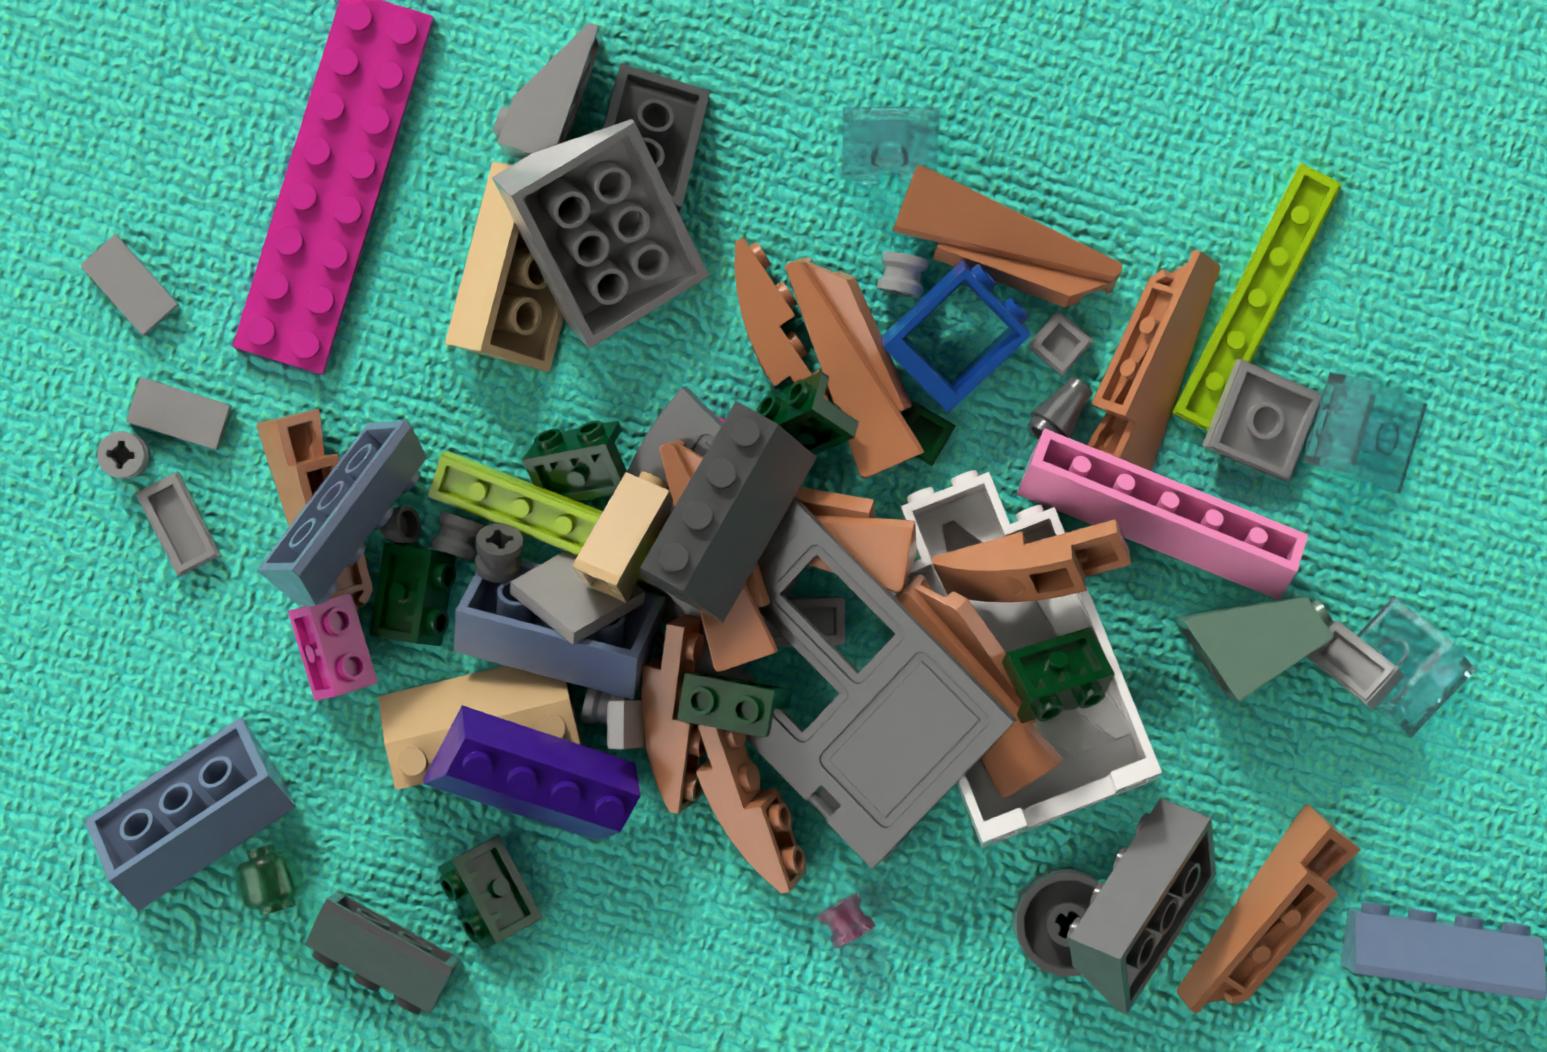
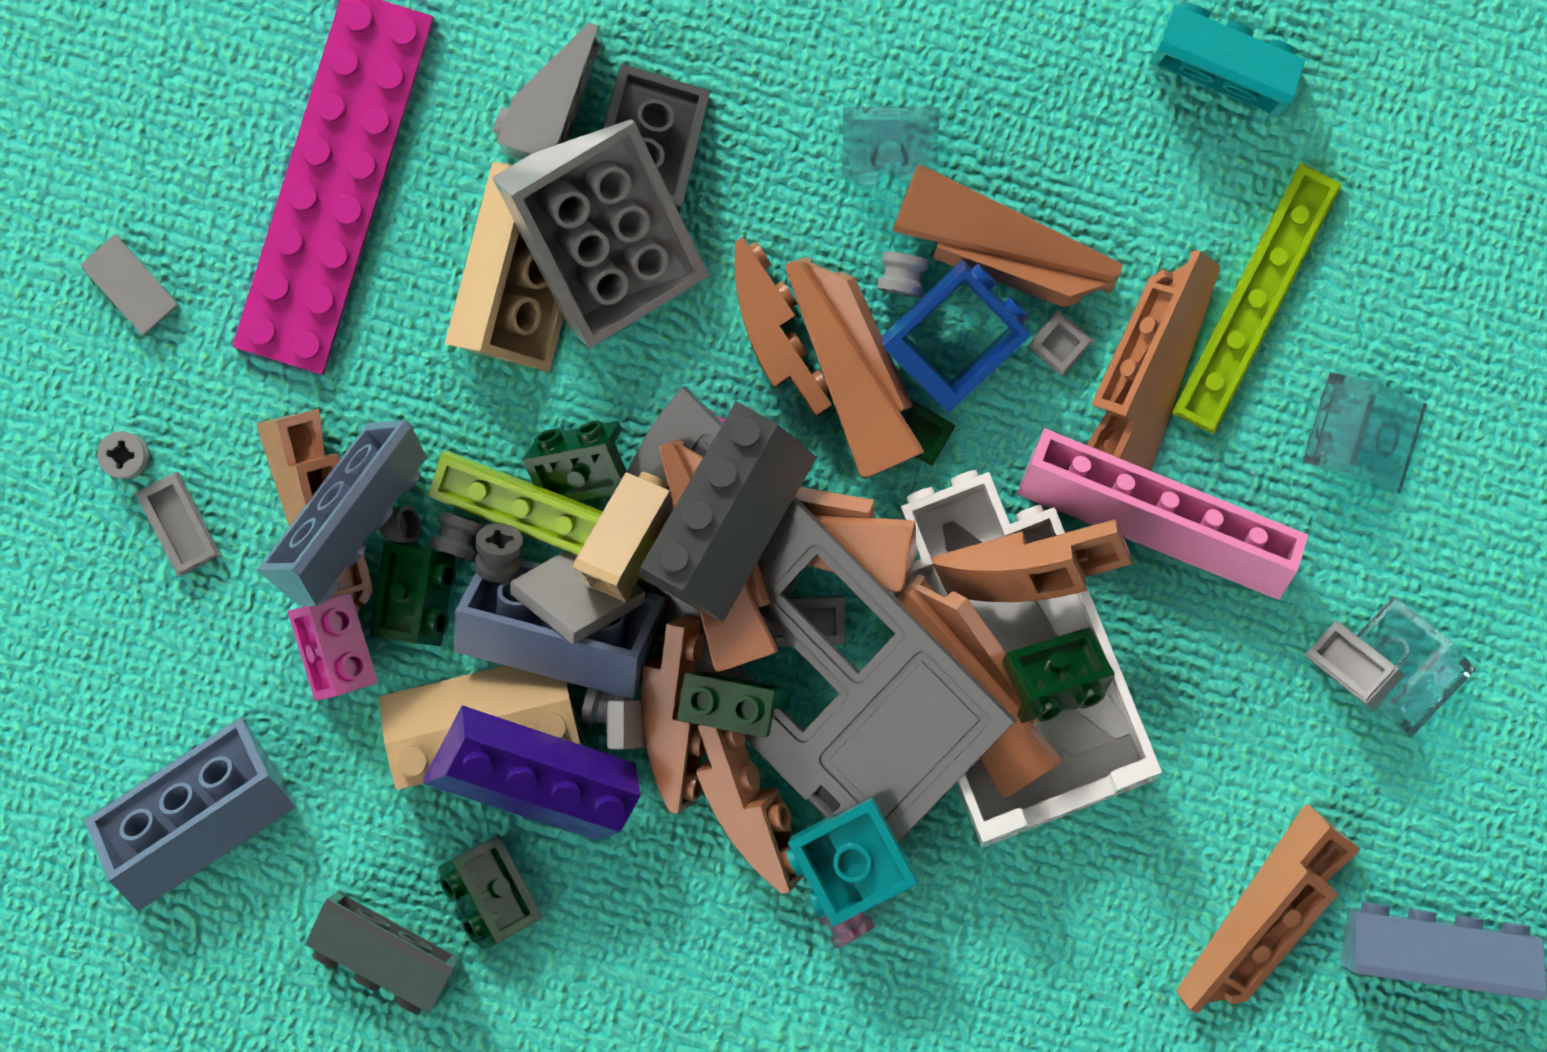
light grey tile [126,377,232,450] -> none
clear green head [235,843,303,916] -> none
dark green bracket [756,371,859,455] -> none
dark grey wheel [1012,868,1099,977] -> none
dark grey cone [1027,377,1093,439] -> none
dark grey slope [1067,798,1216,1015] -> none
sand green slope [1175,597,1334,701] -> none
light grey tile [1202,359,1324,482] -> none
none -> teal plate [786,796,919,927]
none -> teal slope [1148,2,1306,117]

